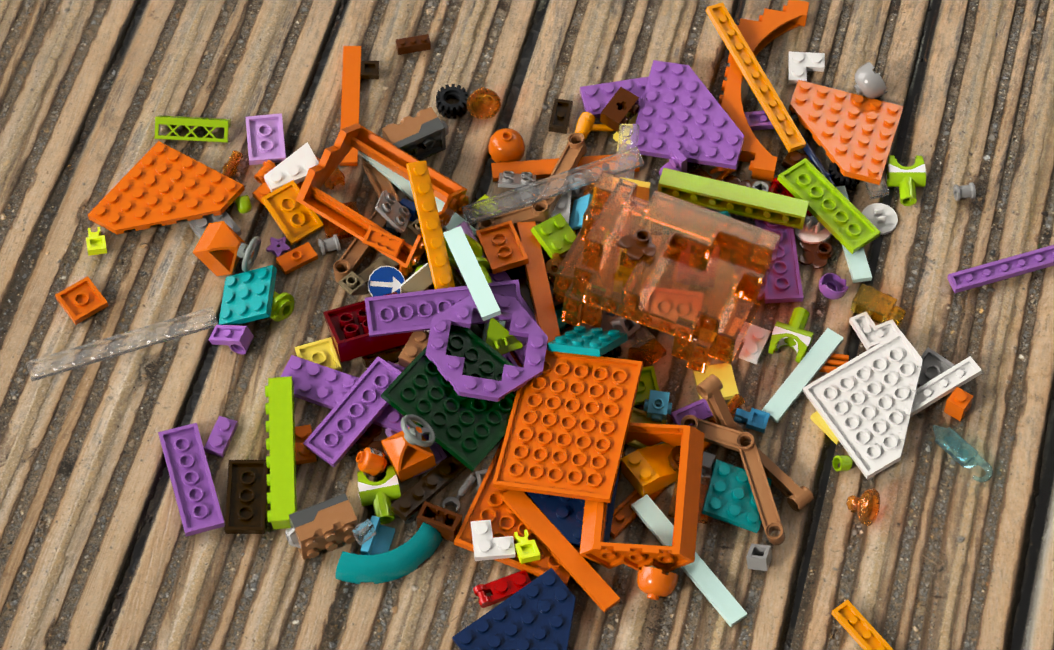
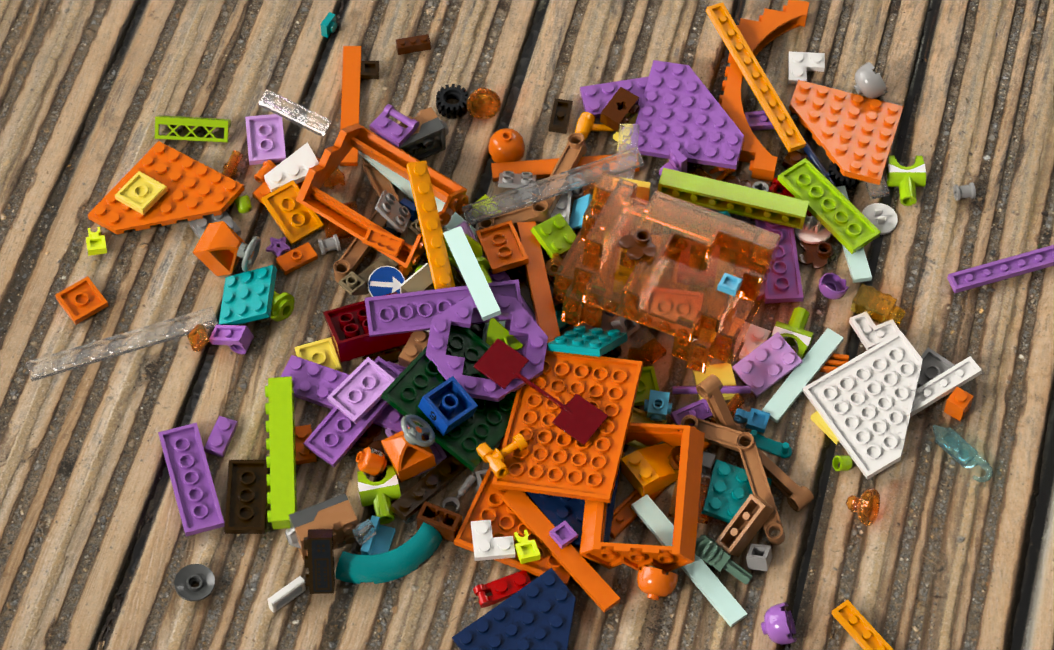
none -> light yellow tile [115,171,168,215]
none -> dark grey dish [174,564,215,601]
none -> clear orange plate [187,324,210,352]
none -> clear plate [258,89,332,138]
none -> white tile [268,576,306,613]
none -> dark brown brick [304,529,335,594]
none -> teal plate [320,12,337,38]
none -> lavender plate [327,357,395,424]
none -> medium lavender plate [369,104,419,148]
none -> blue brick [418,376,478,436]
none -> dark red hinge [473,338,608,445]
none -> light orange bar [476,433,528,479]
none -> medium lavender plate [549,521,578,549]
none -> medium lavender bar [672,386,751,394]
none -> sand green gear [695,535,753,585]
none -> medium nougat brick [715,494,774,557]
none -> medium azure tile [717,273,743,297]
none -> lavender plate [732,332,802,398]
none -> teal piece [750,430,792,458]
none -> medium lavender cylinder [761,602,796,645]

